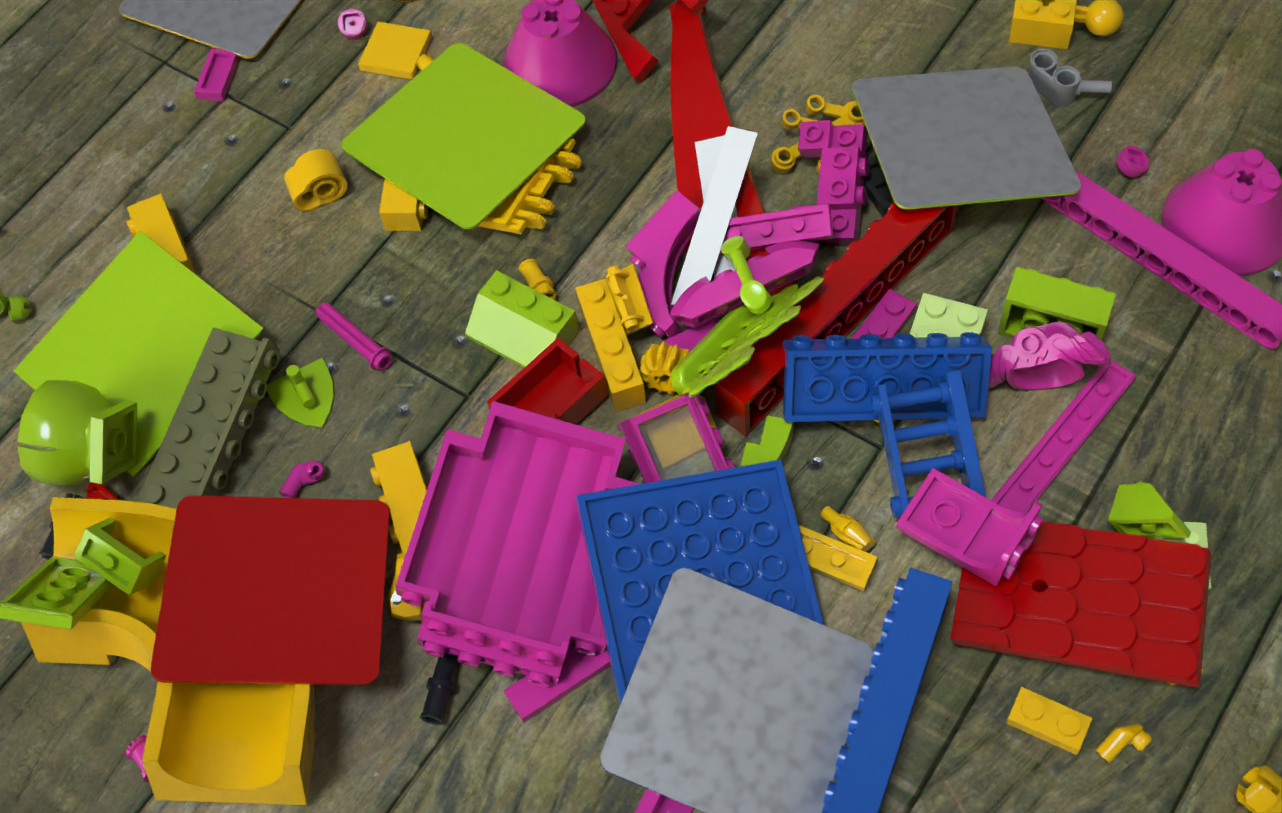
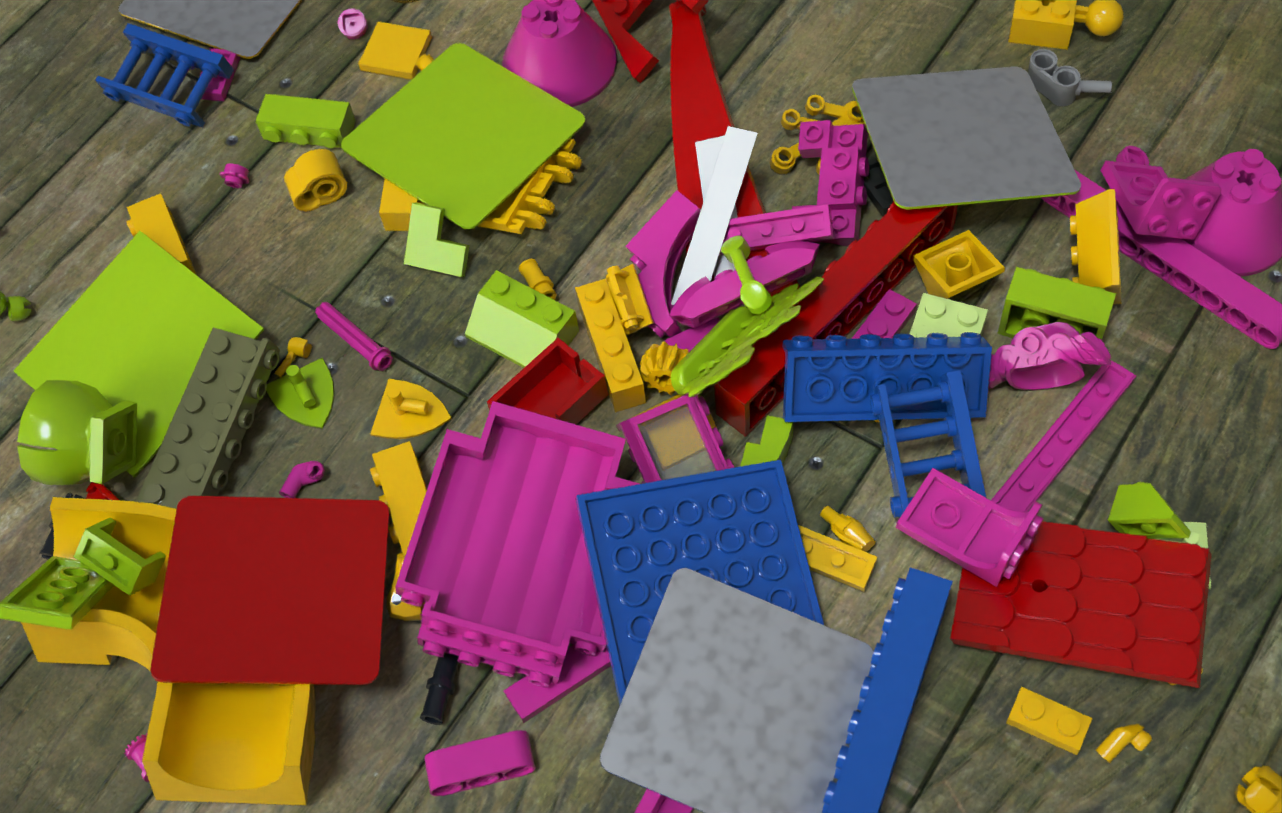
none -> blue fence [95,23,234,128]
none -> dark pink plate [220,163,249,188]
none -> lime brick [255,94,356,148]
none -> yellow hand [274,337,312,378]
none -> yellow shield [370,379,452,439]
none -> lime tile [404,202,469,277]
none -> dark pink beam [424,730,535,796]
none -> yellow slope [913,230,1005,299]
none -> yellow slope [1070,189,1122,305]
none -> dark pink bracket [1100,160,1222,240]

